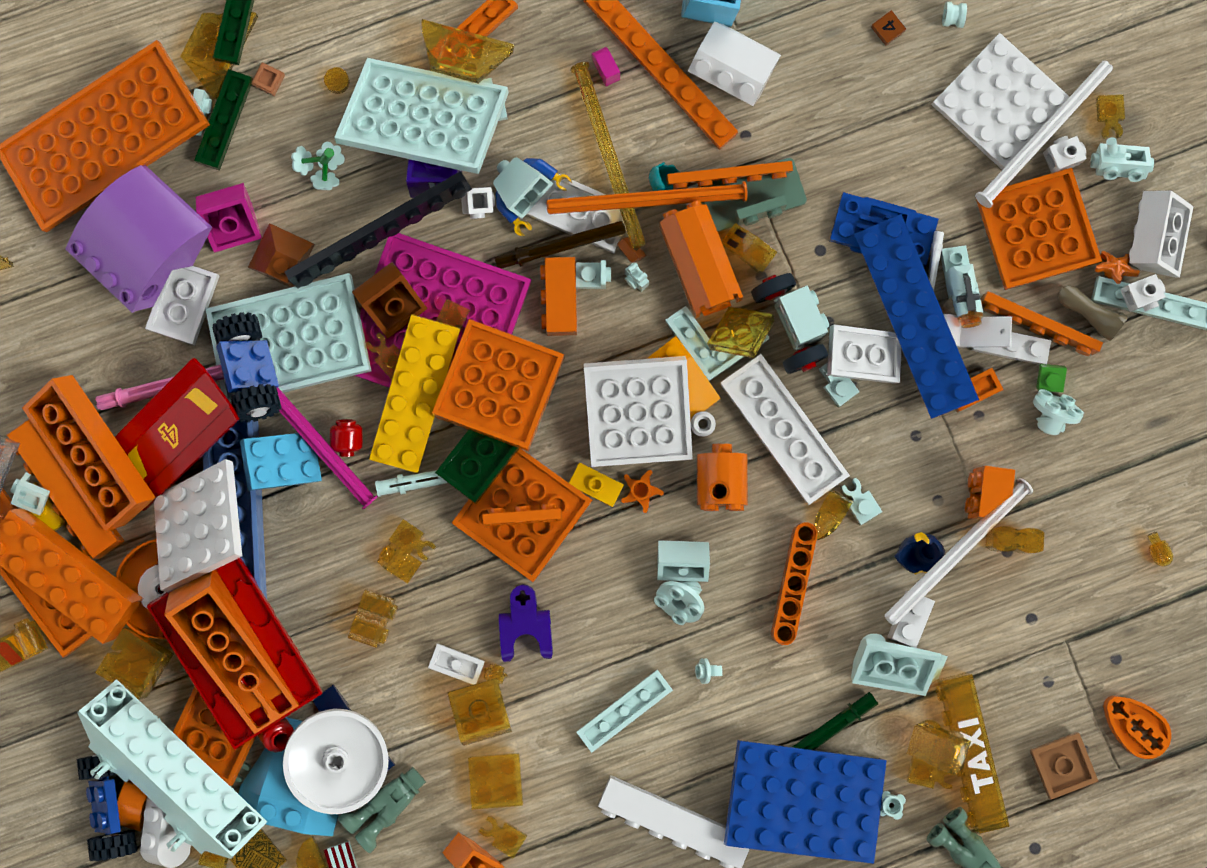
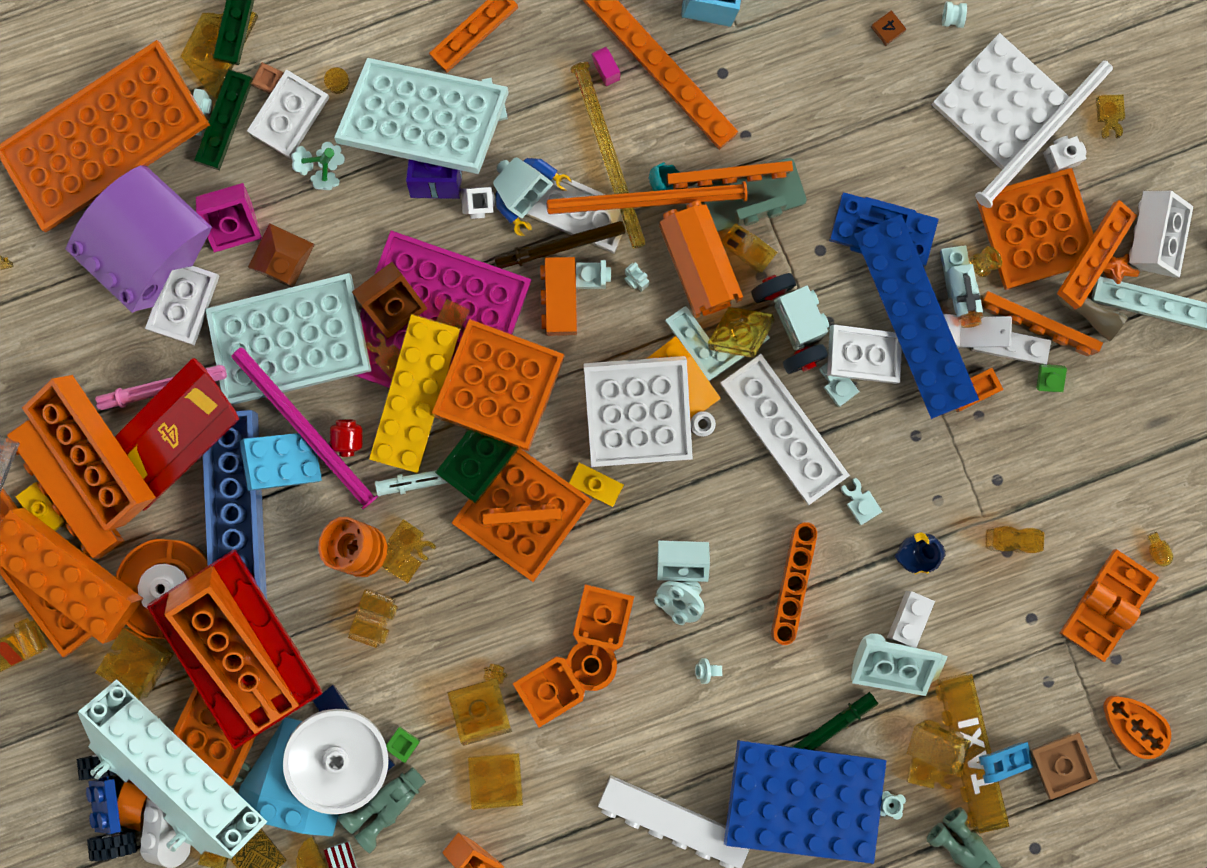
light aqua bracket [10,472,50,516] -> none
white plate [154,459,242,592] -> none
plate [212,312,282,422] -> none
red head [258,718,294,753] -> none
black plate [284,171,472,288] -> none
clear yellow wing [421,19,514,84] -> none
white plate [428,644,485,686] -> none
clear yellow plate [479,816,527,859] -> none
dark purple piece [499,585,553,662] -> none
light aqua plate [576,670,673,753] -> none
dark orange tile [617,236,647,263] -> none
orange animal [621,470,664,513] -> none
white slope [688,22,781,106] -> none
orange cylinder [697,444,748,511] -> none
clear yellow plate [814,489,853,540] -> none
white axle [885,478,1033,625] -> none
white bar [928,231,944,291] -> none
orange slope [965,466,1015,519] -> none
light aqua plate [1033,389,1084,435] -> none
light aqua brick [1090,137,1154,182] -> none
white brick [1120,274,1166,312] -> none
none -> white plate [247,69,330,159]
none -> orange wheel [318,517,387,577]
none -> bright green plate [386,727,420,763]
none -> orange plate [512,584,635,728]
none -> clear yellow wheel [970,246,1002,277]
none -> dark azure plate [979,742,1033,783]
none -> orange plate [1057,200,1137,309]
none -> orange plate [1060,549,1159,662]

